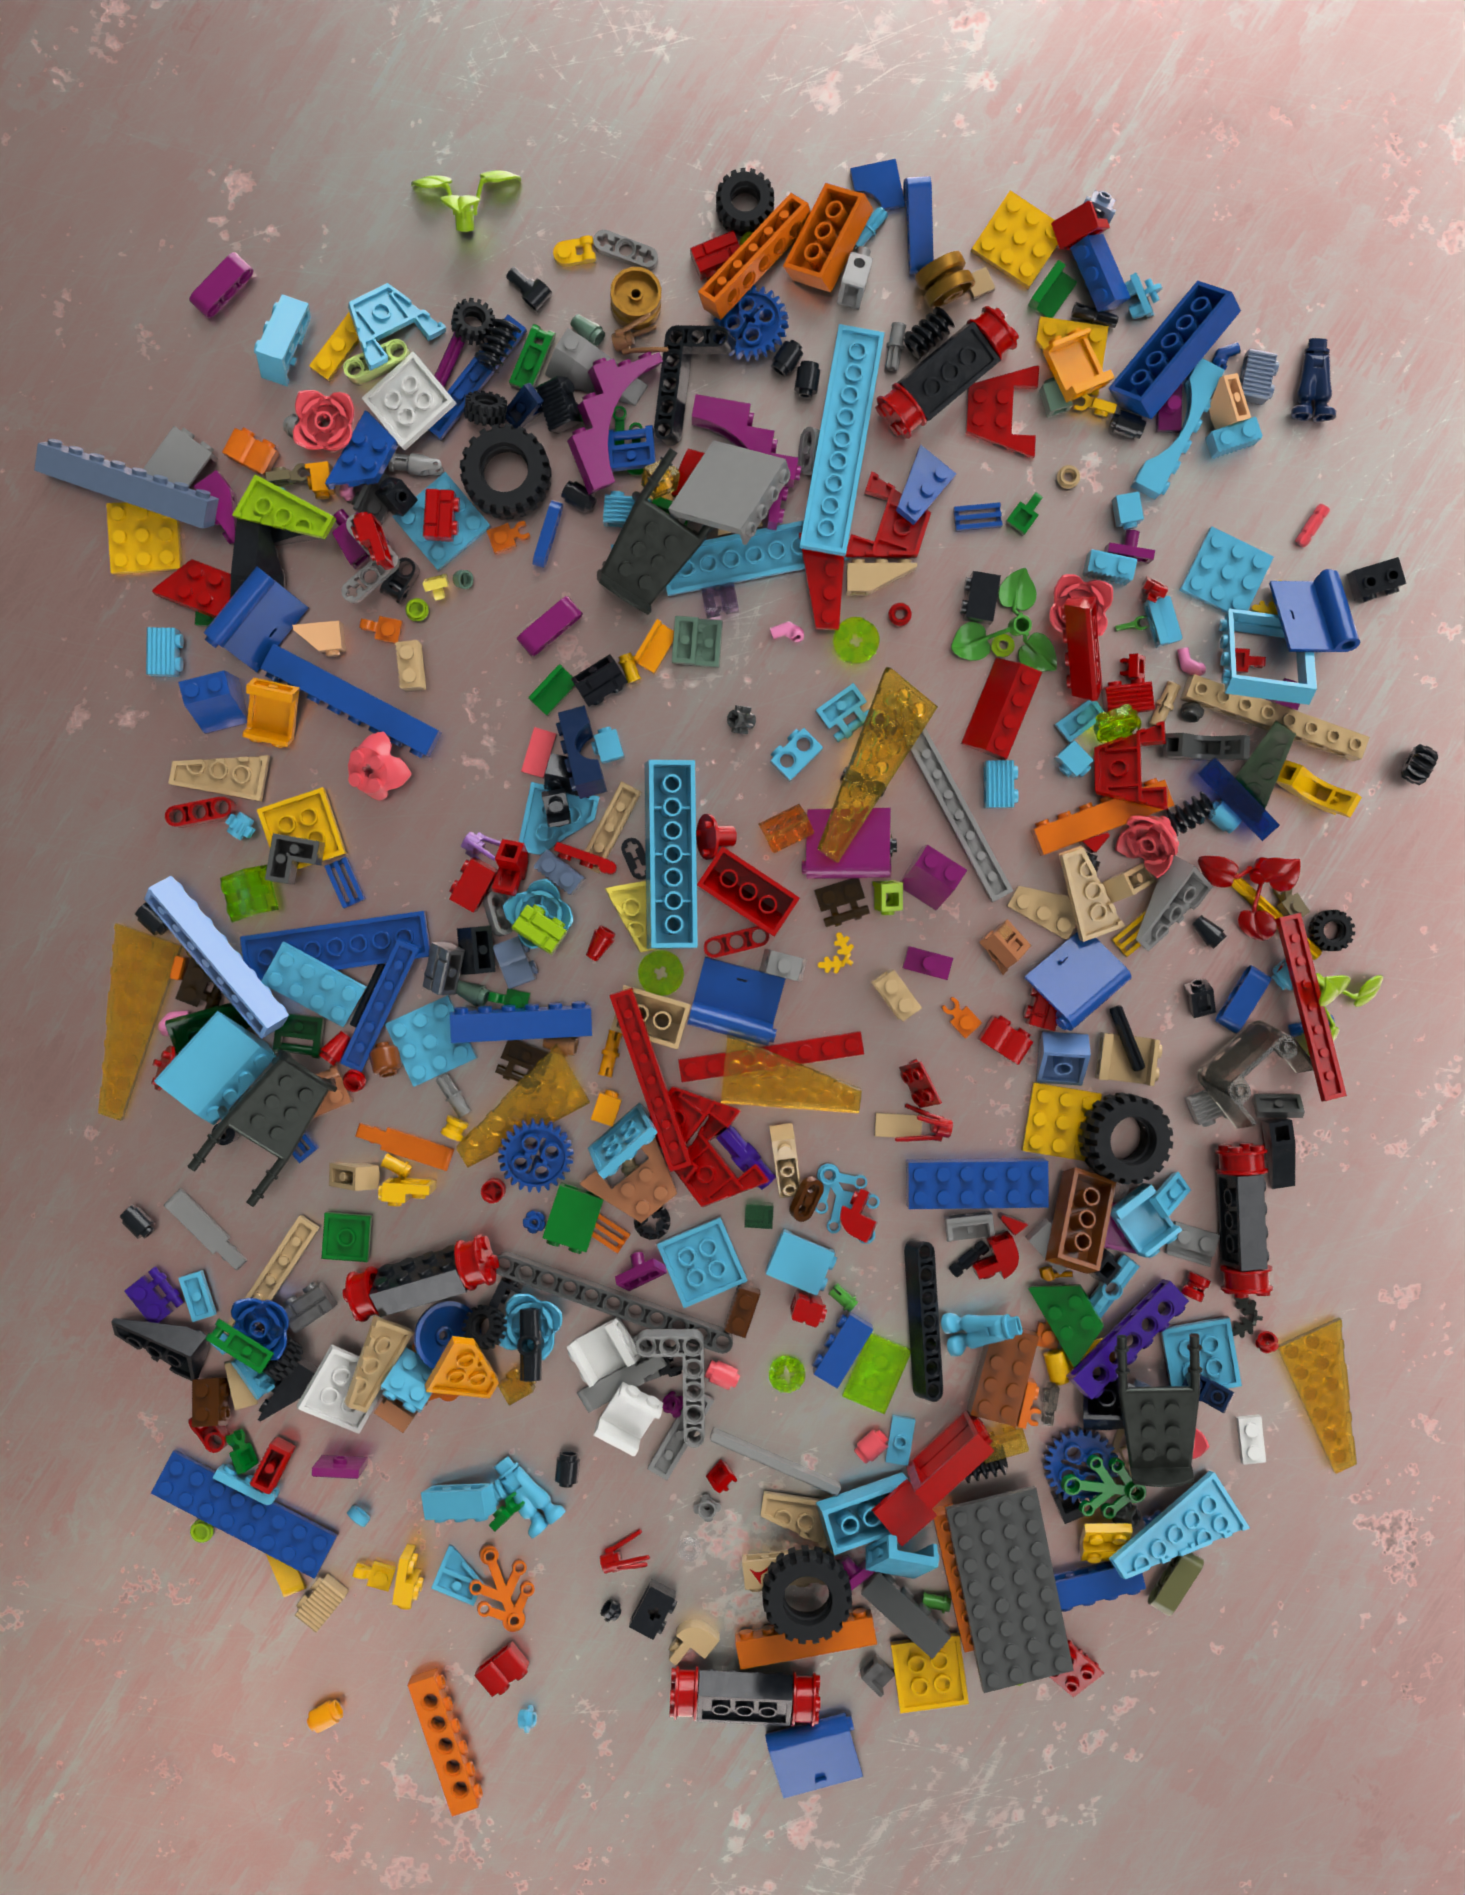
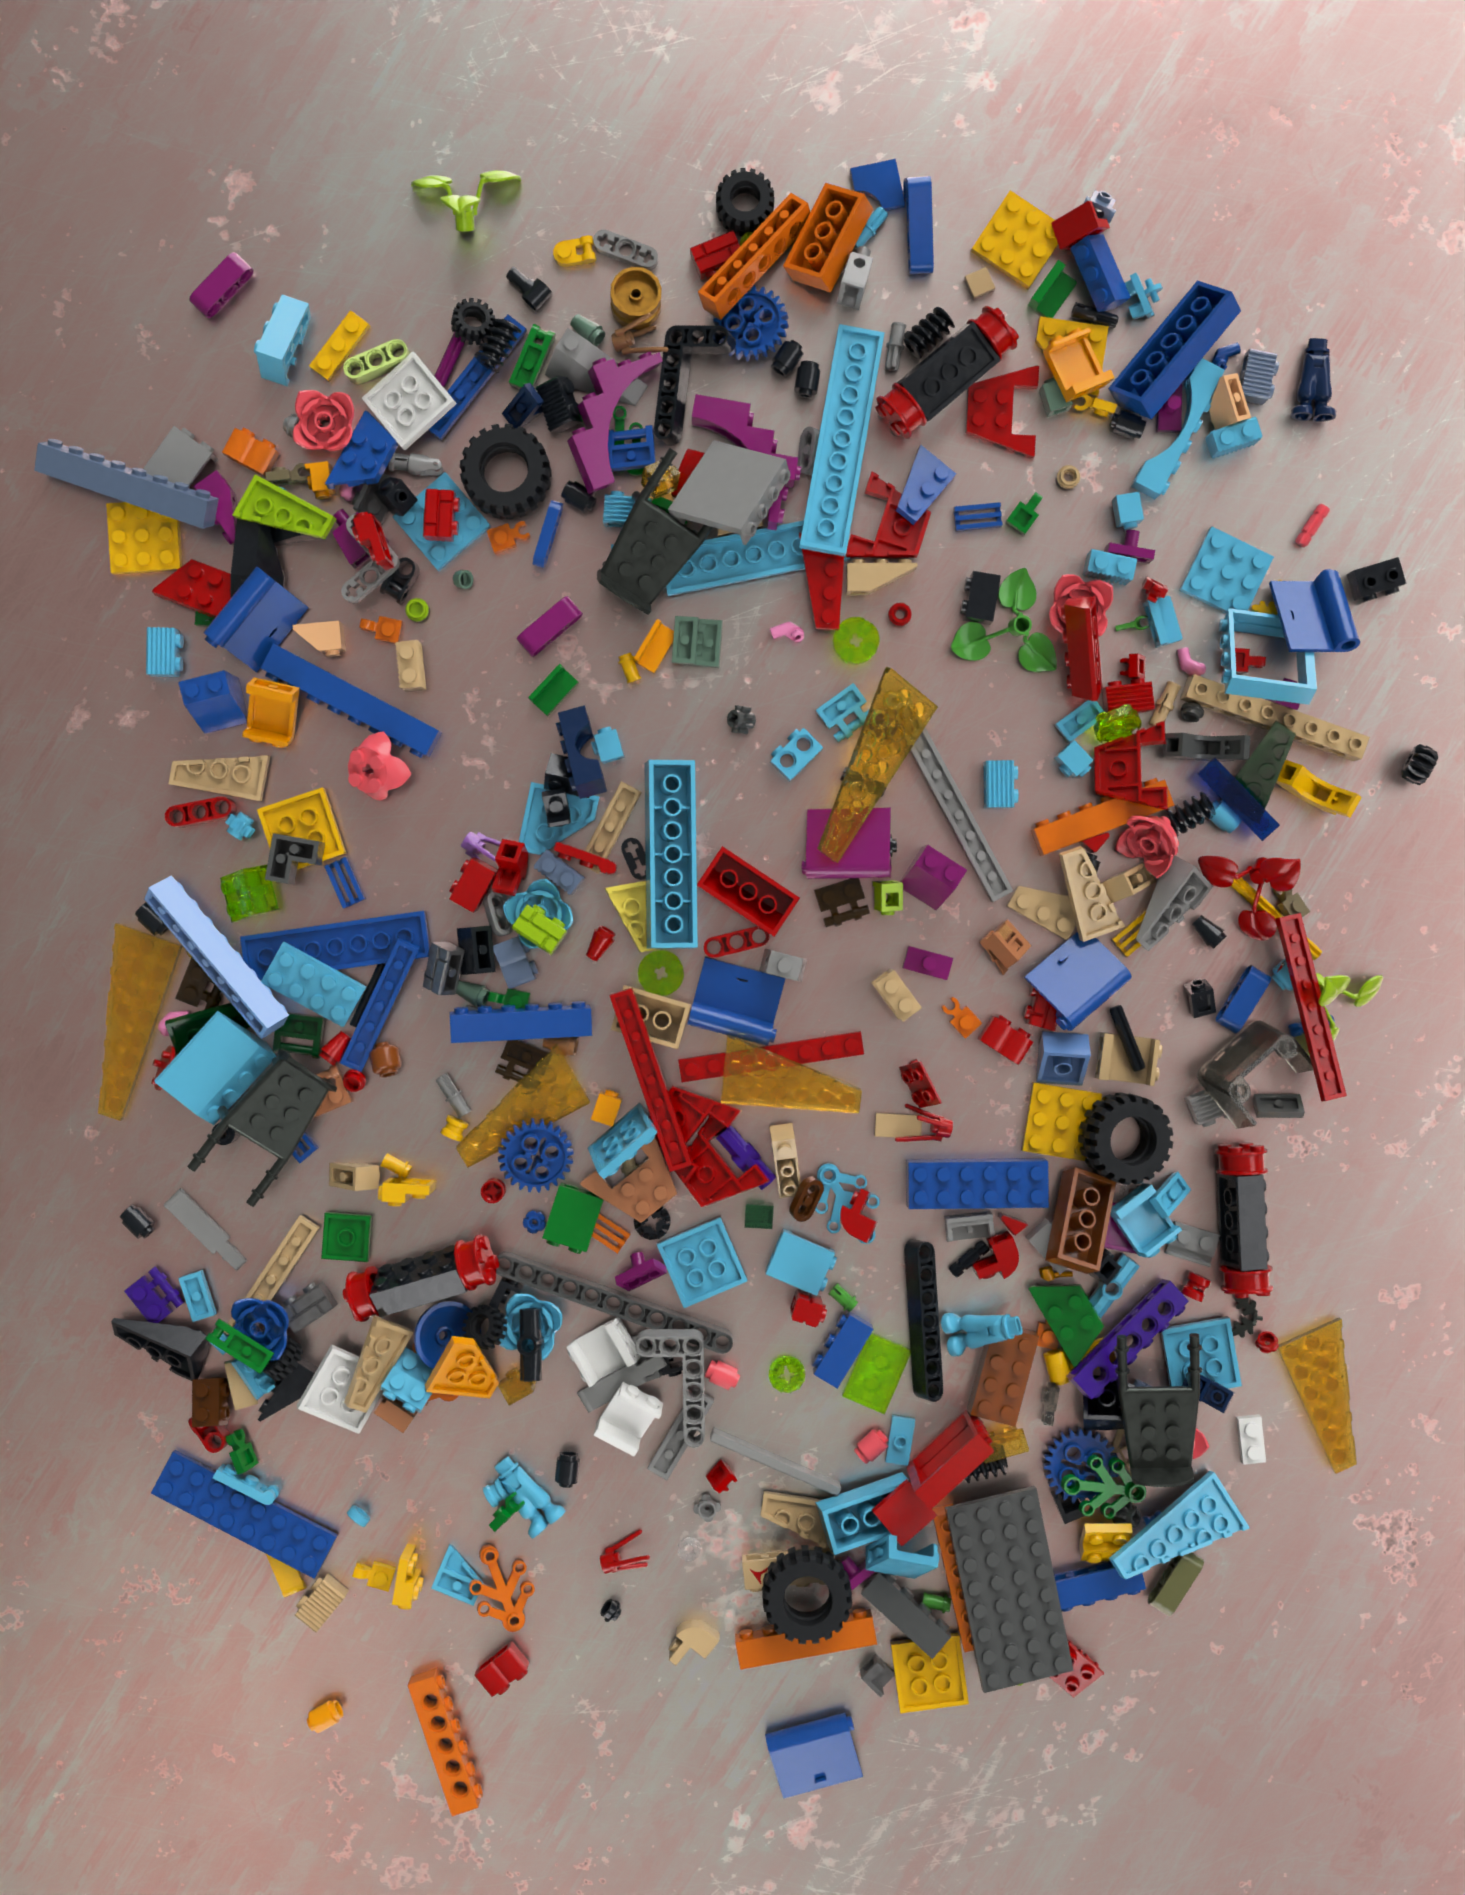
orange tile [170,955,190,980] -> none
lime plate [190,1519,214,1543] -> none
red brick [250,1437,296,1494] -> none
magenta plate [312,1455,368,1479] -> none
medium azure wing [348,283,446,371] -> none
orange piece [355,1123,454,1171] -> none
medium azure plate [385,995,478,1087] -> none
medium azure brick [421,1483,497,1523] -> none
light yellow tile [423,573,449,601] -> none
black tyre [464,390,507,427] -> none
medium azure plate [518,1705,537,1733] -> none
coral tile [521,727,557,778] -> none
black brick [571,654,628,707] -> none
light orange pin [598,1030,623,1078] -> none
black brick [629,1579,677,1640] -> none
magenta plate [662,1391,683,1418] -> none
brick [669,1665,821,1727] -> none
red piece [696,814,737,860] -> none
clear purple wheel [701,582,739,619] -> none
reddish brown brick [724,1284,760,1338] -> none
clear orange bracket [758,804,814,853] -> none
yellow animal [818,932,854,974] -> none
pearl gold wheel [915,251,976,309] -> none
red slope [961,658,1042,760] -> none
lime plate [991,634,1015,658] -> none
orange plate [1016,1378,1041,1429] -> none
black slope [1261,1118,1296,1189] -> none
black tyre [1308,910,1356,951] -> none

